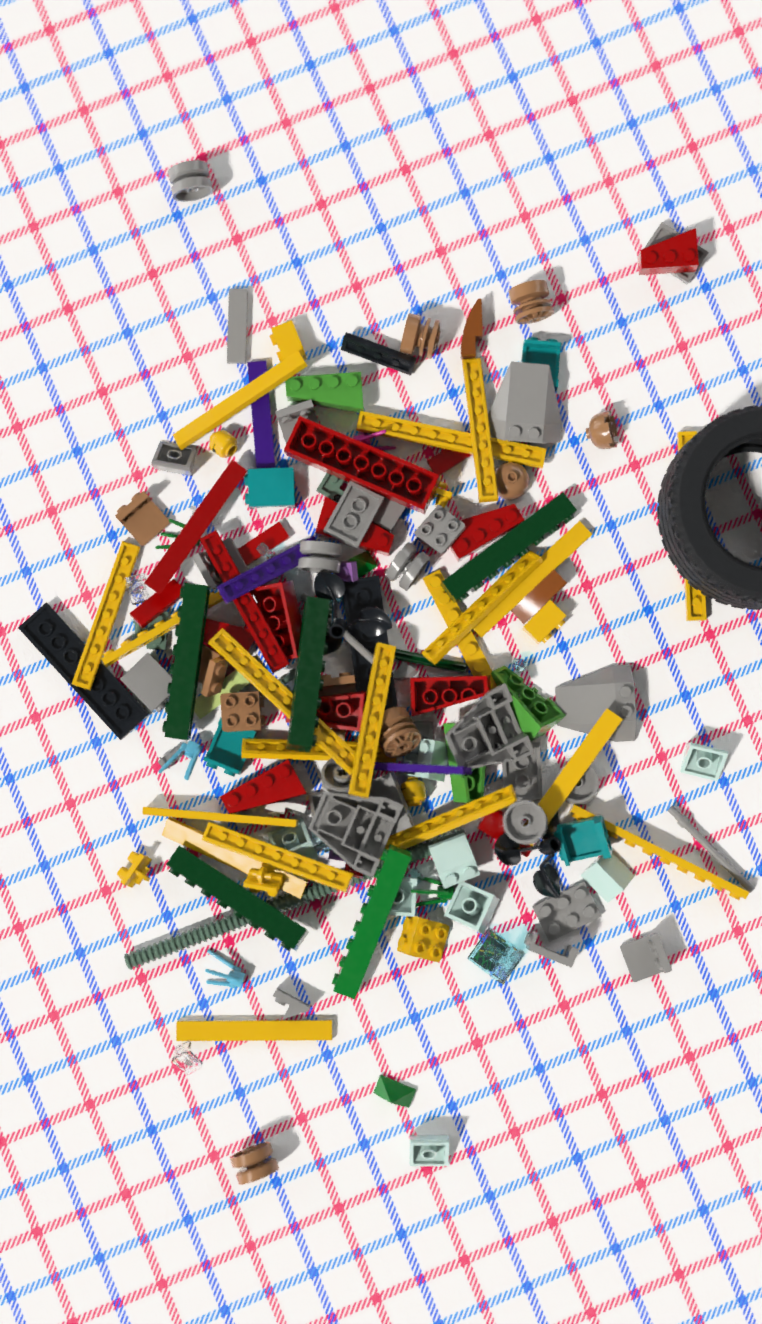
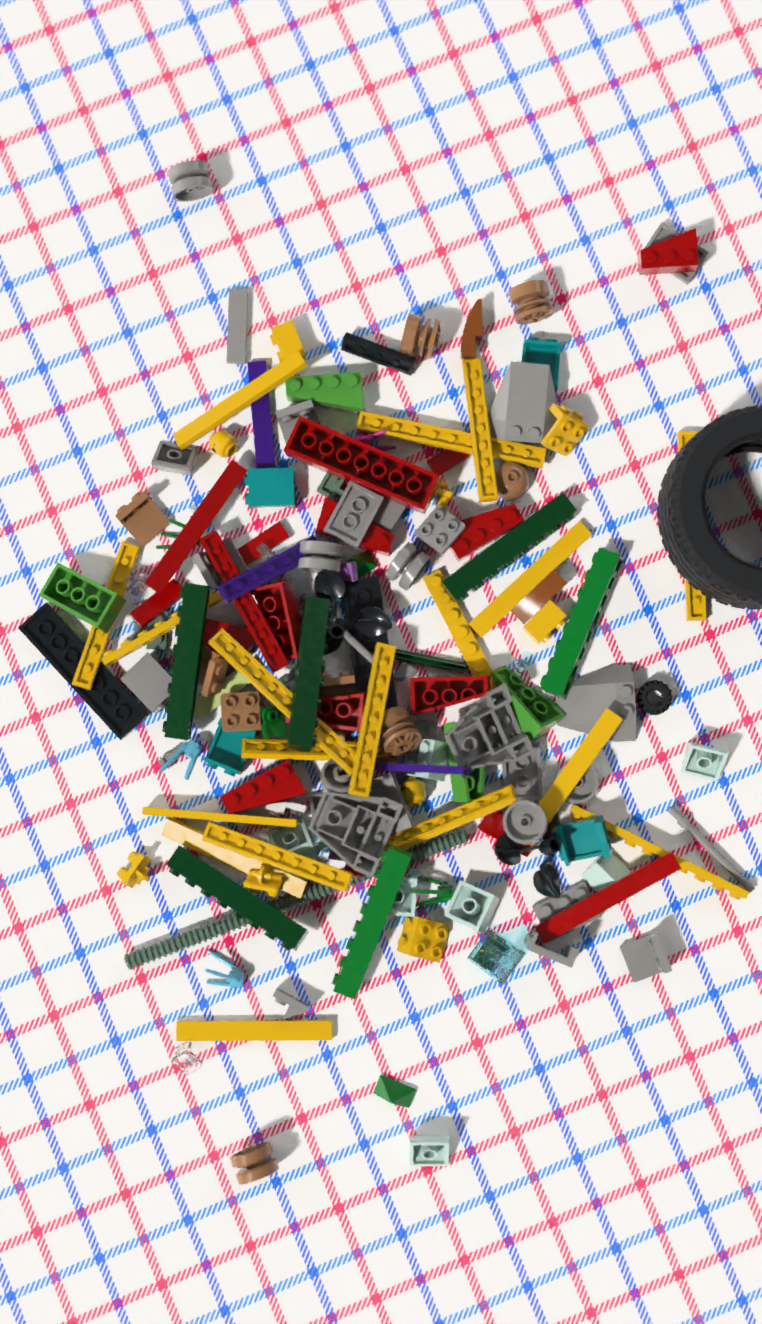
yellow tile [422,550,543,665] -> none
light aqua slope [428,833,480,889] -> none
medium nougat cylinder [586,411,618,449] -> none
none -> bright green brick [39,562,127,634]
none -> green plate [261,705,288,740]
none -> red tile [534,851,682,944]
none -> green brick [540,547,624,700]
none -> yellow bracket [541,403,589,456]
none -> black tyre [637,680,673,715]

